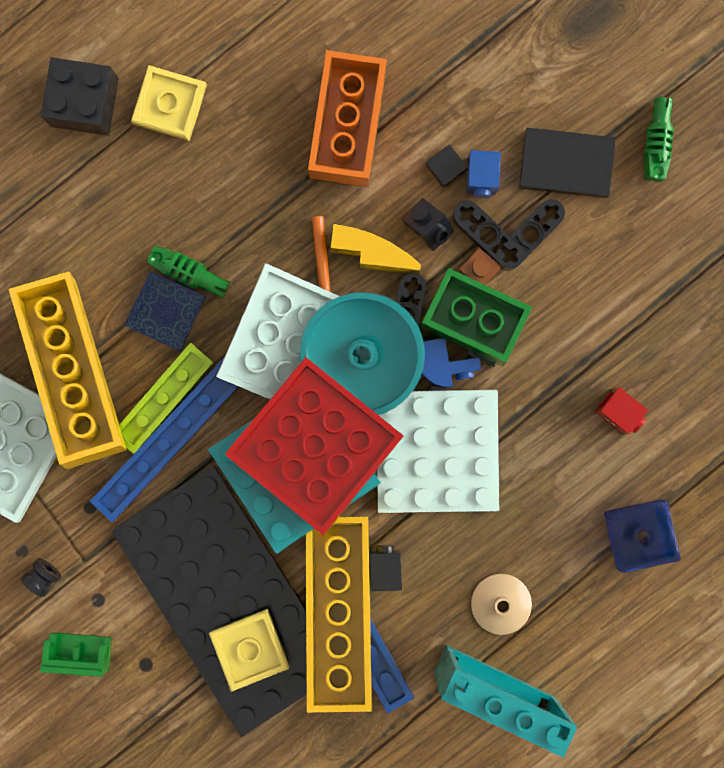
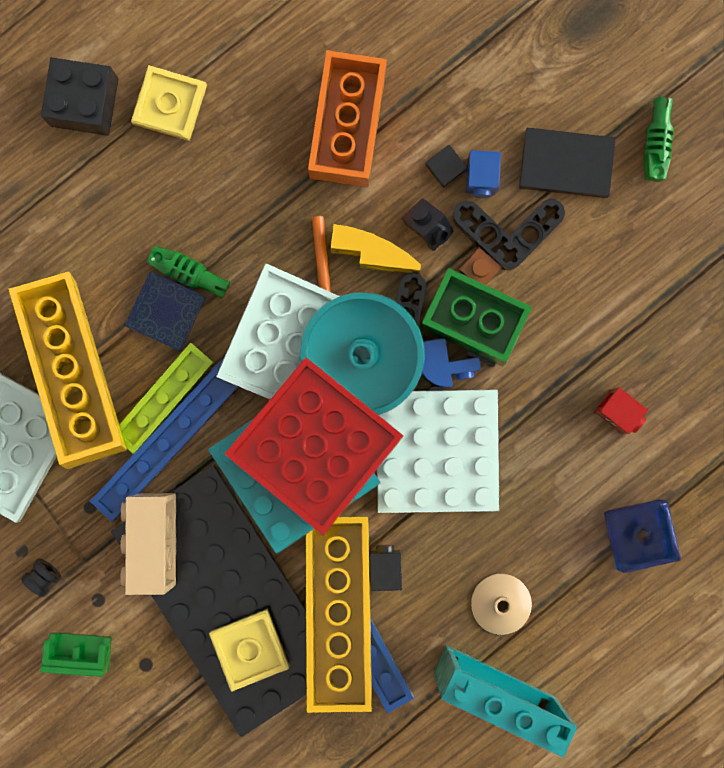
none -> tan brick [120,493,176,595]

